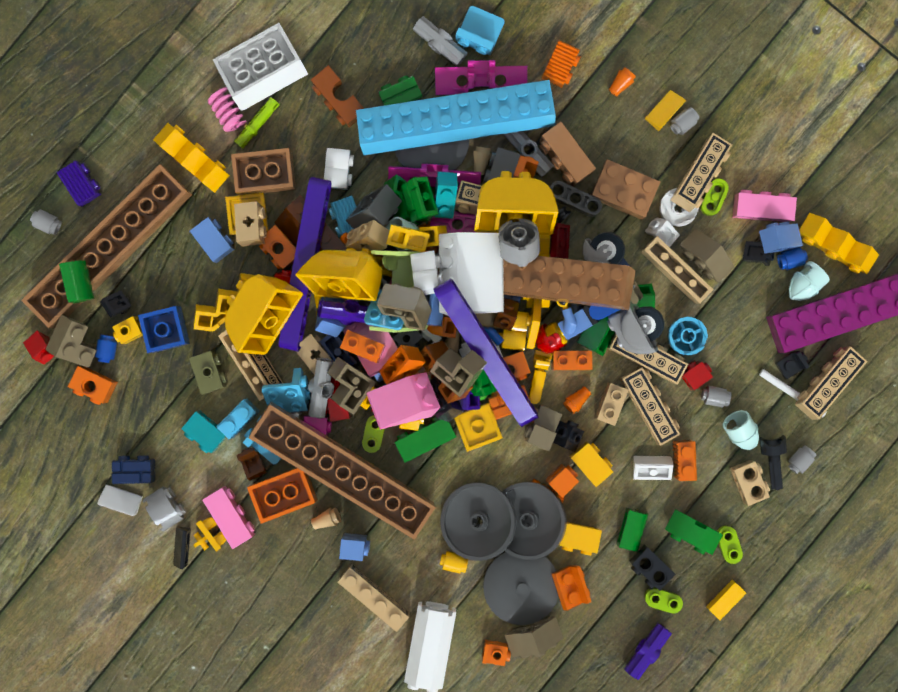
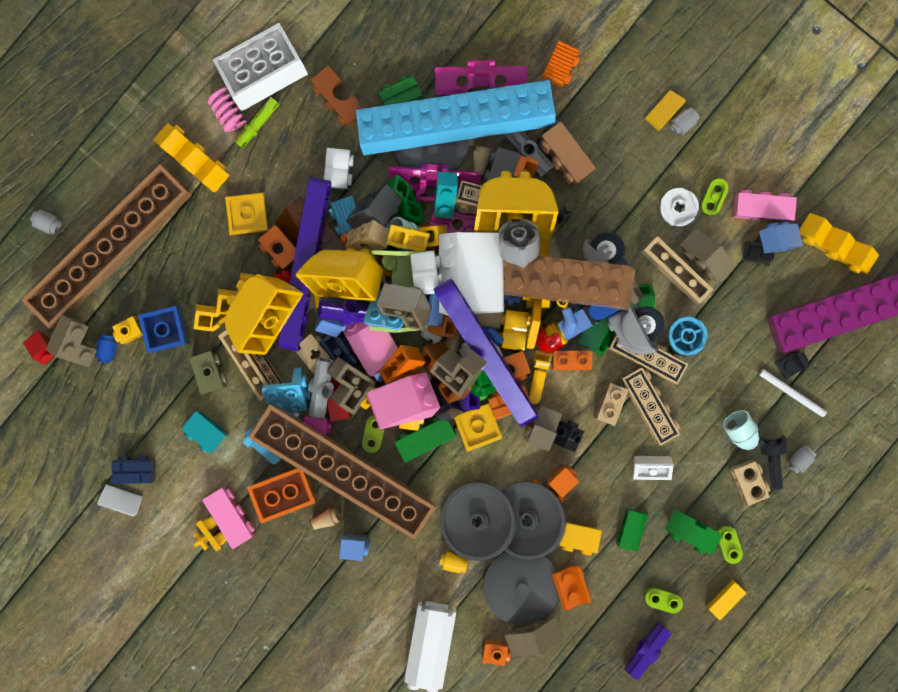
dark purple brick [57,160,101,207] -> none
green brick [59,260,95,303] -> none
orange brick [68,366,118,405] -> none
black bracket [100,290,131,318] -> none
light grey brick [143,486,186,532] -> none
black slope [173,527,191,569] -> none
medium blue brick [190,217,235,263] -> none
medium azure brick [216,399,259,439] -> none
medium nougat brick [231,148,296,195] -> none
tan brick [234,201,267,247] -> none
reddish brown bracket [236,447,267,481] -> none
tan brick [338,564,410,632] -> none
orange brick [340,329,386,363] -> none
black brick [393,331,423,348] -> none
green brick [401,177,439,223] -> none
light grey piece [413,16,467,66] -> none
medium azure bracket [455,6,505,56] -> none
reddish brown bracket [493,298,519,331] -> none
dark grey beam [550,181,602,217] -> none
dark red plate [550,223,570,259] -> none
orange cone [563,386,591,414] -> none
yellow brick [569,441,614,487] -> none
medium nougat brick [591,159,660,220] -> none
orange cone [608,67,636,97] -> none
black brick [629,544,676,591] -> none
white bracket [645,217,680,247] -> none
tan brick [670,133,732,212] -> none
orange brick [672,440,697,481] -> none
red brick [682,360,713,390] -> none
light grey brick [701,385,731,408] -> none
blue brick [777,247,808,270] -> none
light aqua helmet [789,261,830,301] -> none
tan brick [795,346,868,420] -> none

